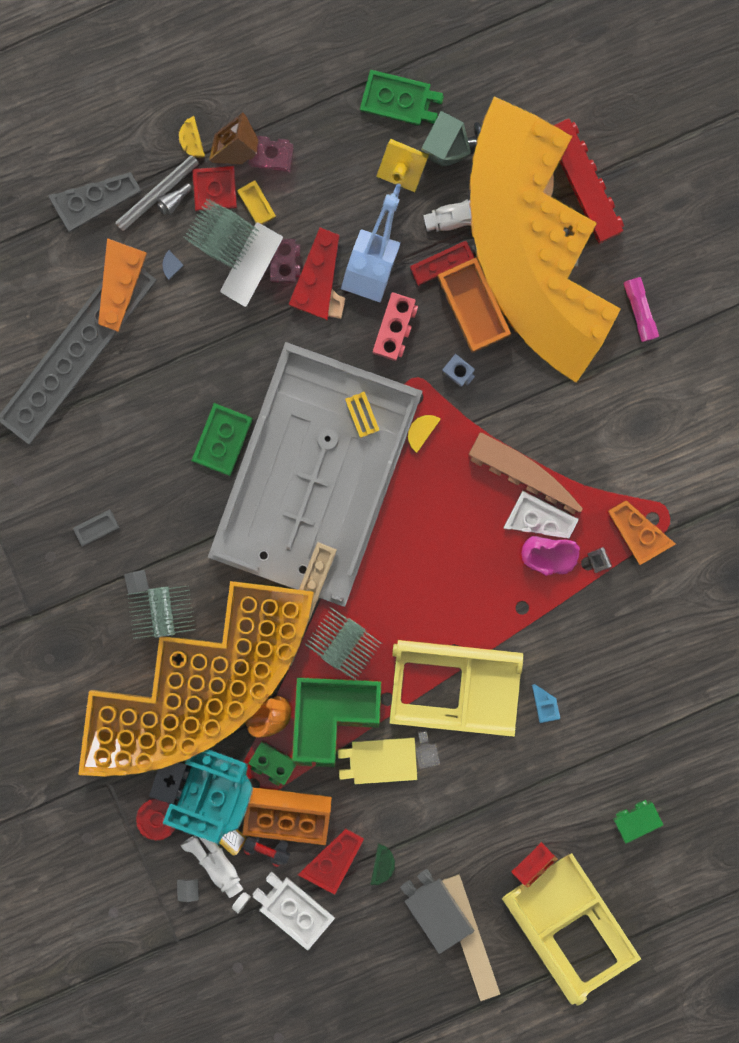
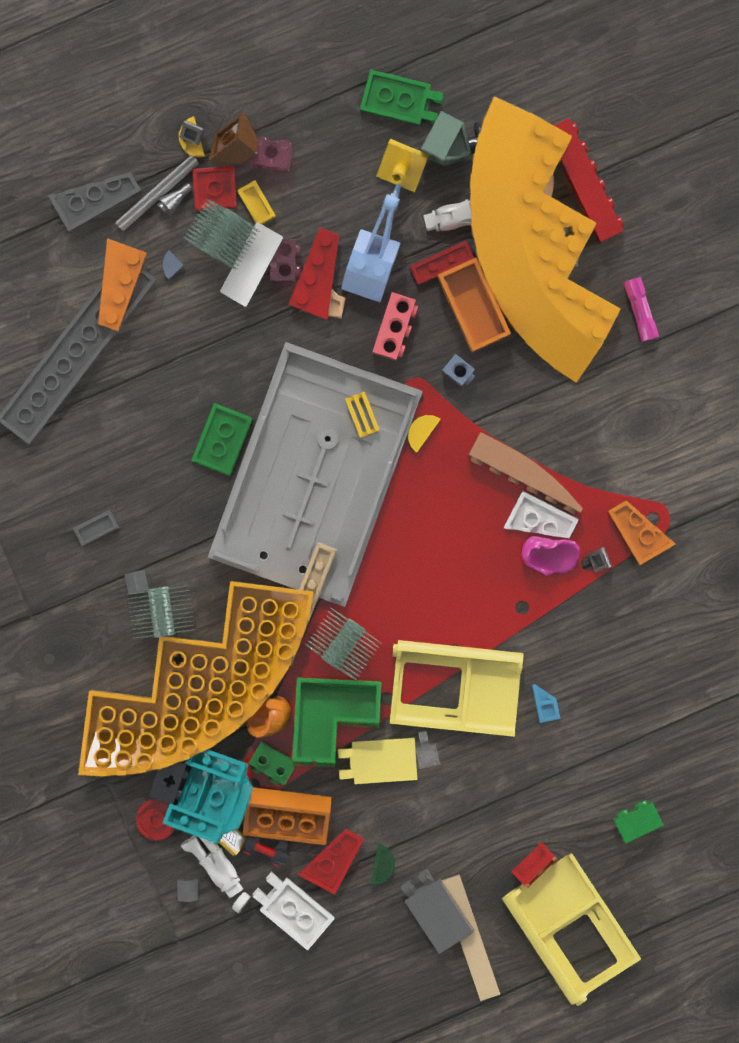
none -> dark grey slope [179,120,206,145]

